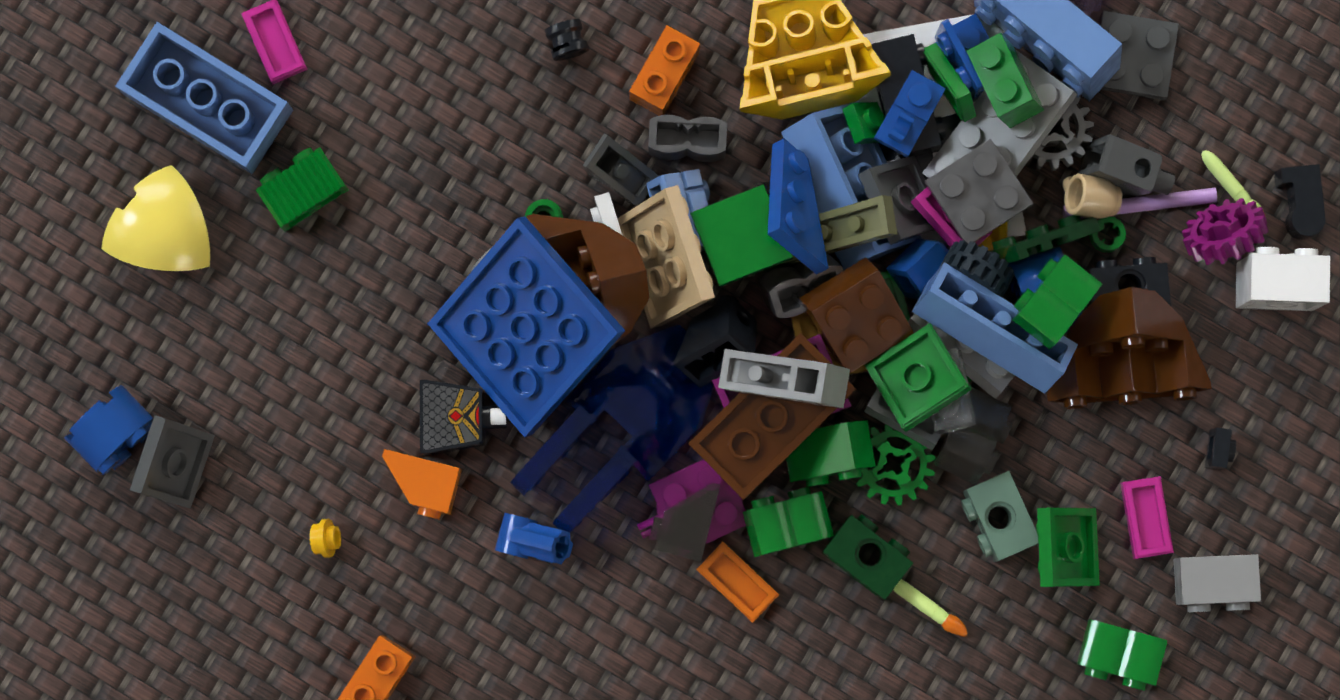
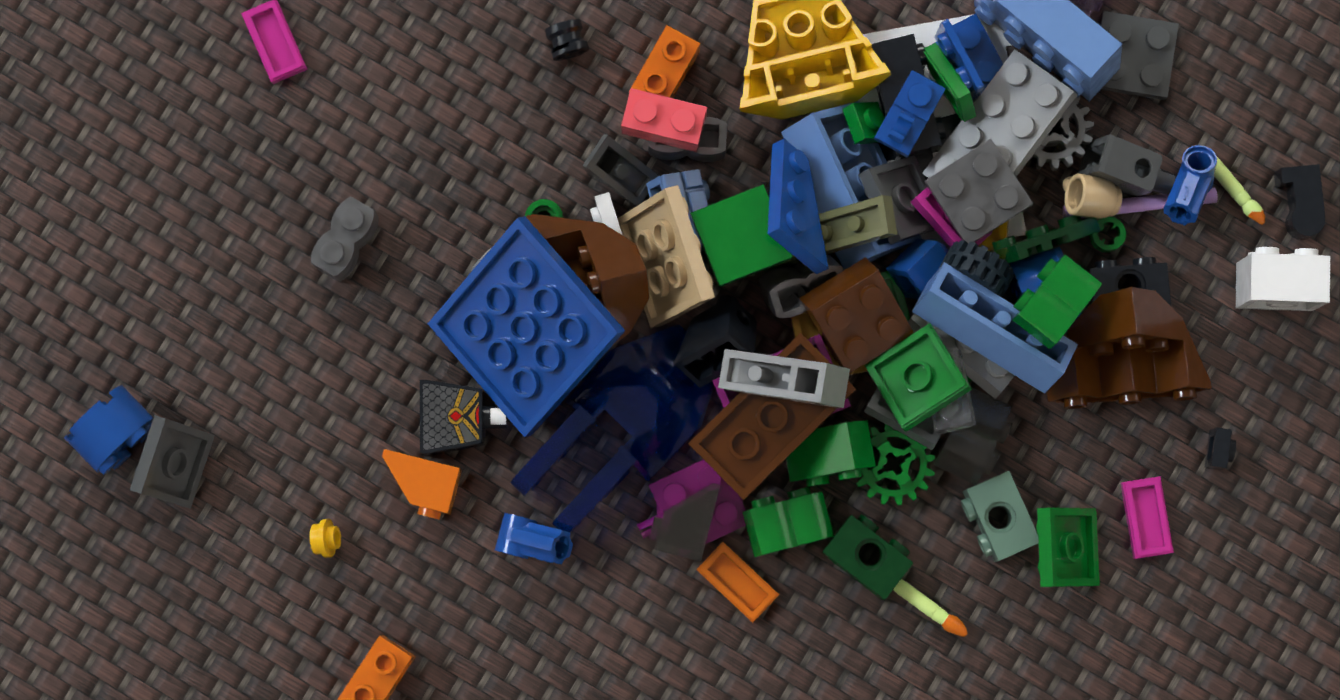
light yellow brick [101,165,210,271] -> none
medium blue brick [115,22,293,174] -> none
green brick [256,147,349,232] -> none
green brick [966,32,1044,128] -> none
green brick [1077,619,1168,691] -> none
light grey brick [1173,554,1261,612] -> none
magenta gear [1182,198,1269,265] -> none
none -> flat silver brick [311,196,379,282]
none -> coral brick [621,88,707,152]
none -> blue piece [1164,145,1217,226]

